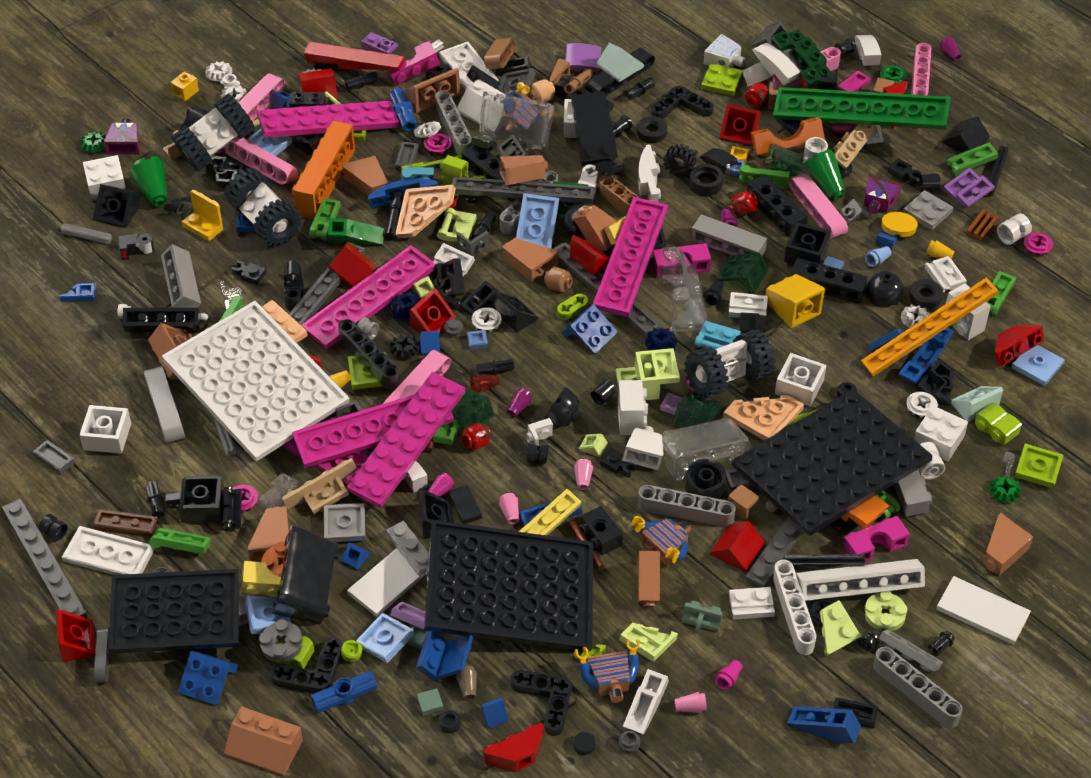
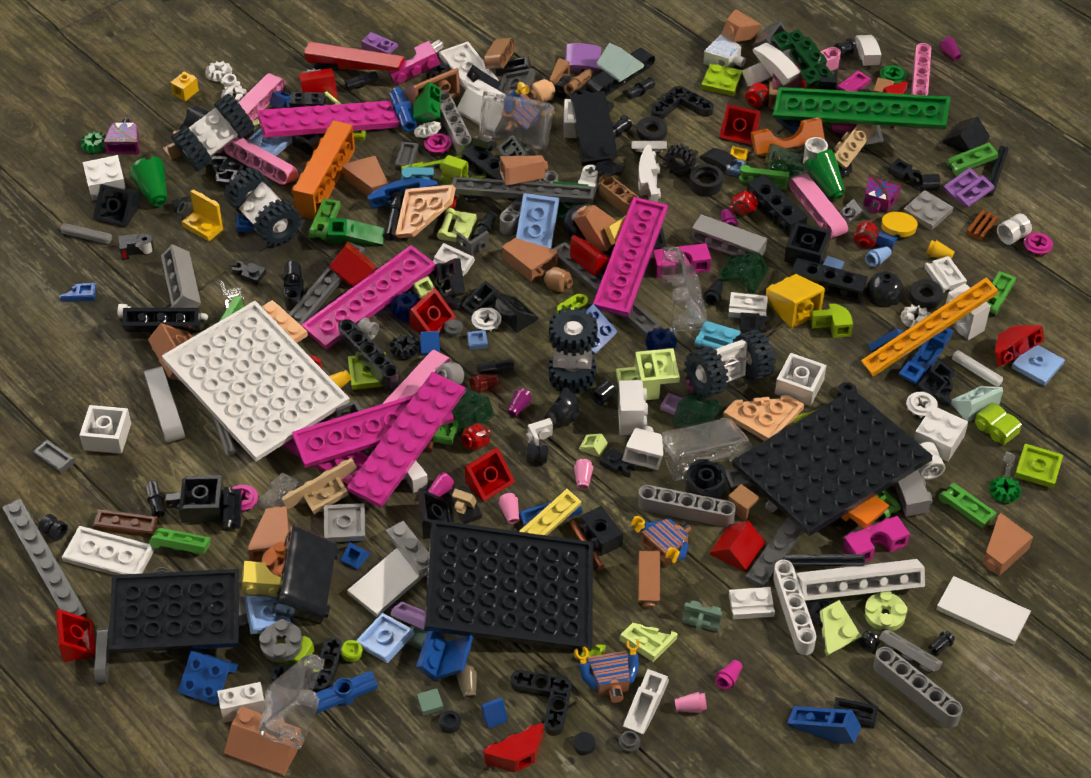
none -> white brick [217,682,267,723]
none -> clear windscreen [259,654,325,749]
none -> green slope [413,82,441,124]
none -> light grey head [436,363,464,385]
none -> tan tile [452,489,477,514]
none -> red slope [465,447,515,502]
none -> black plate [549,307,598,394]
none -> white plate [631,141,667,152]
none -> nougat slope [721,9,761,42]
none -> lime brick [810,304,853,338]
none -> red head [854,222,879,248]
none -> bright green plate [938,483,997,529]
none -> white axle [952,350,1003,387]

